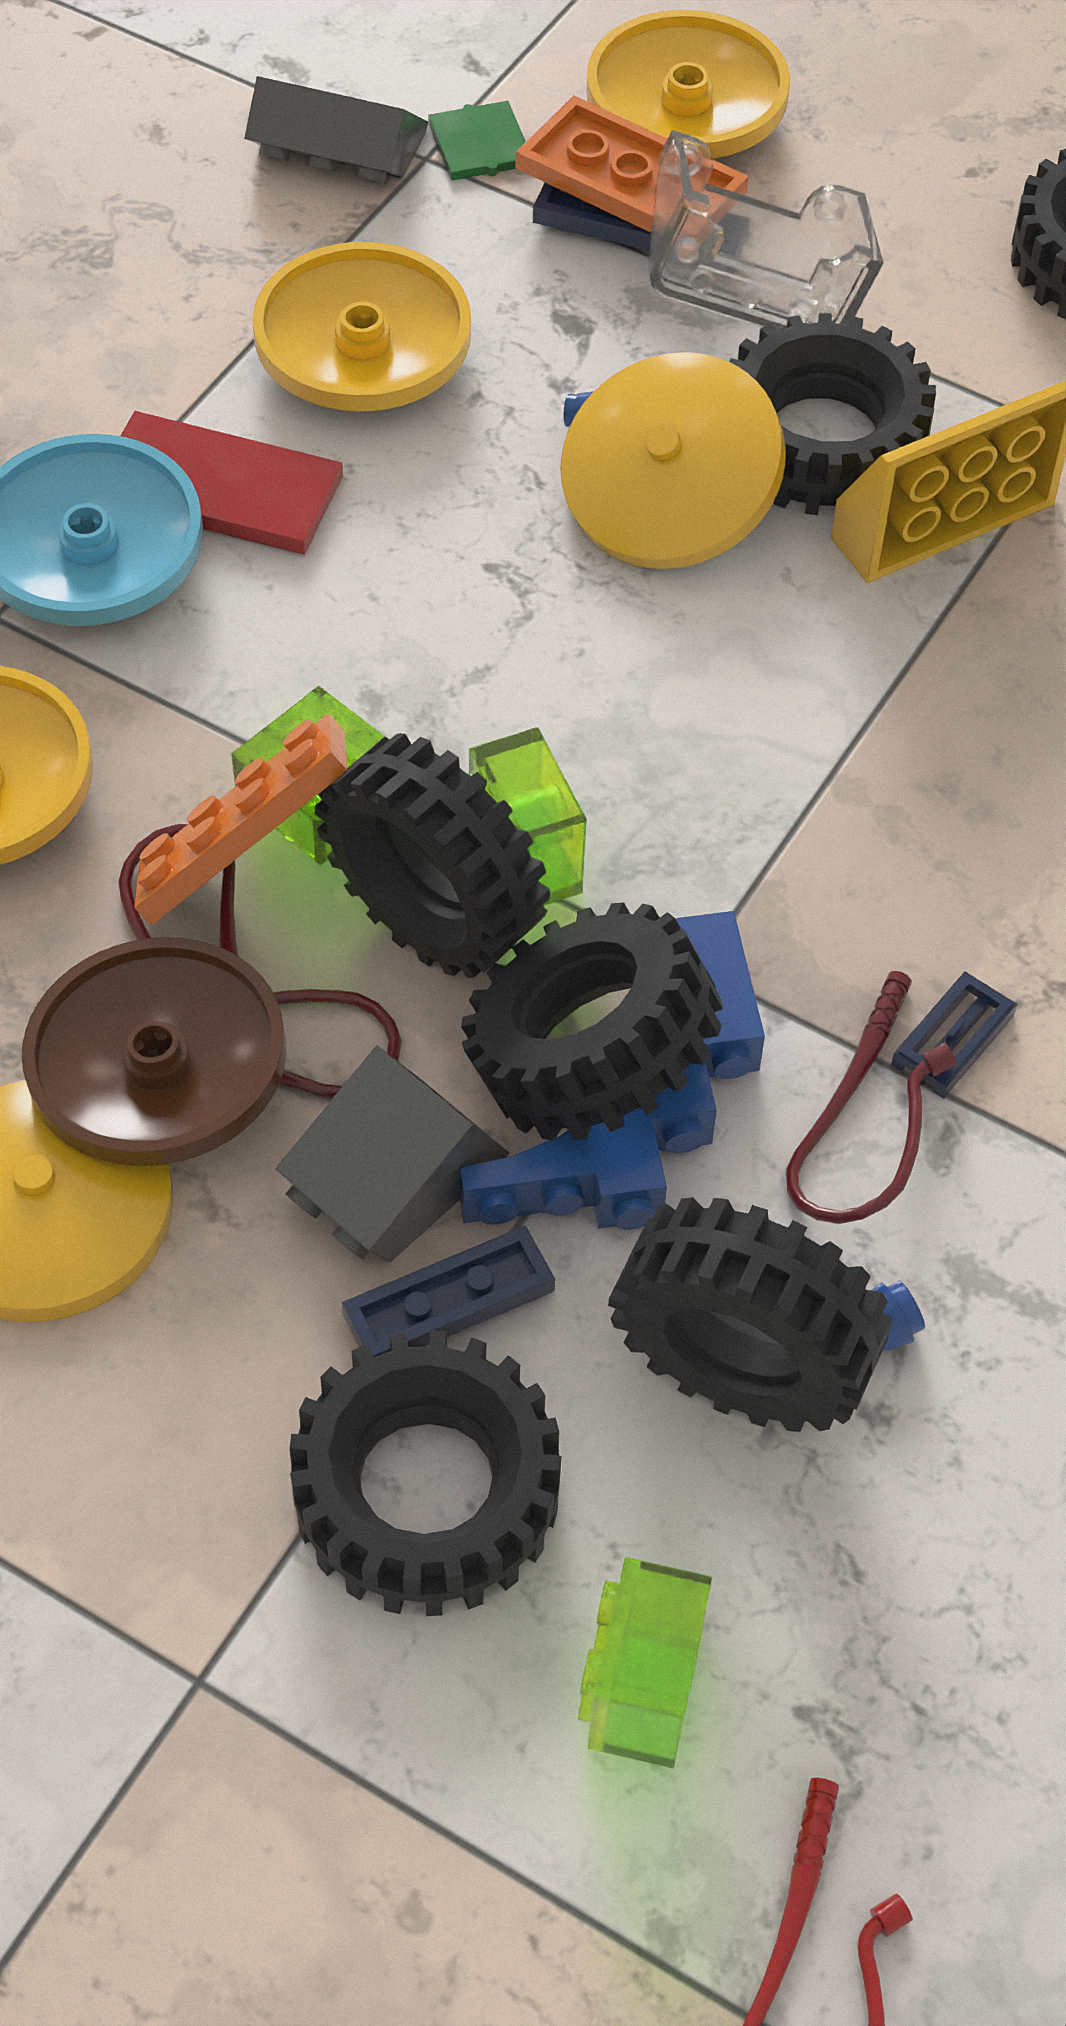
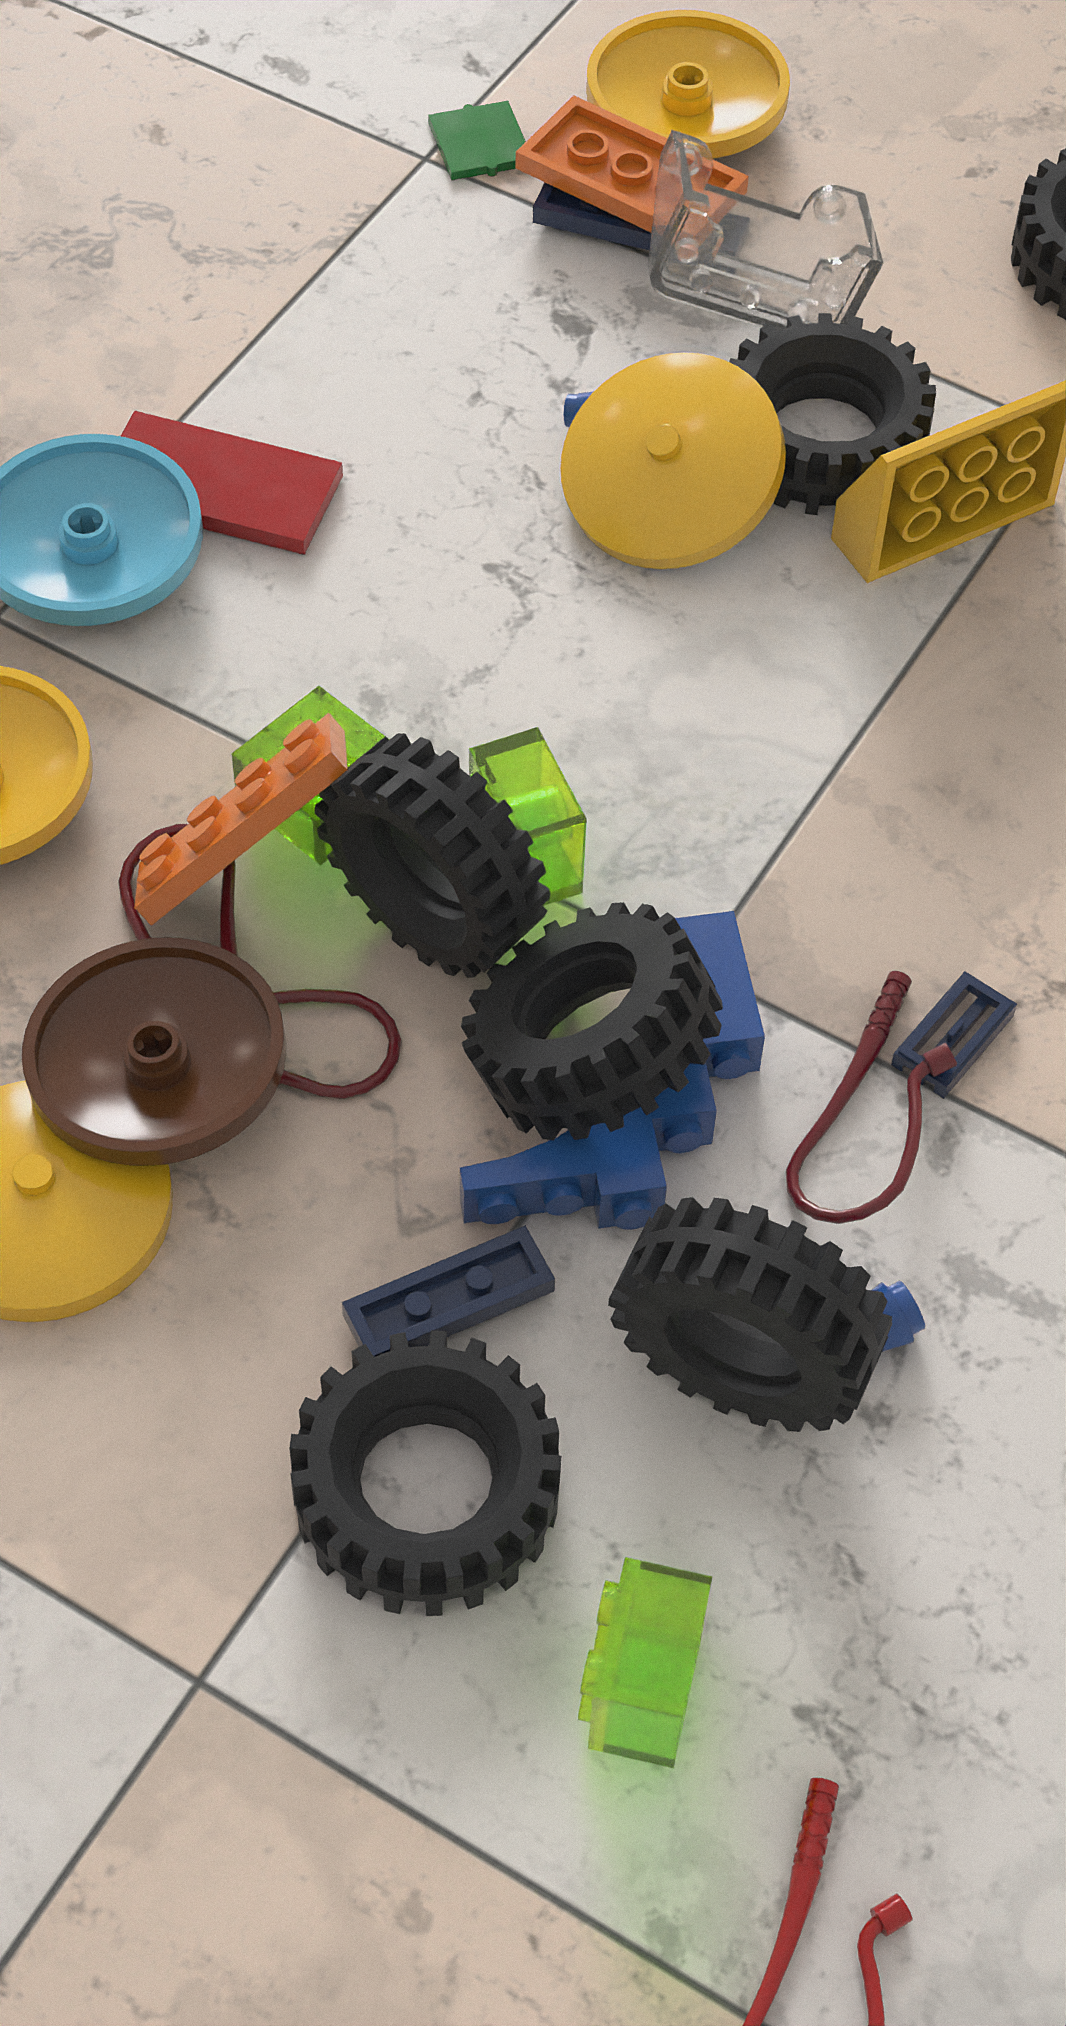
dark grey slope [244,76,428,184] -> none
yellow dish [253,242,471,411] -> none
dark grey slope [275,1045,510,1262] -> none

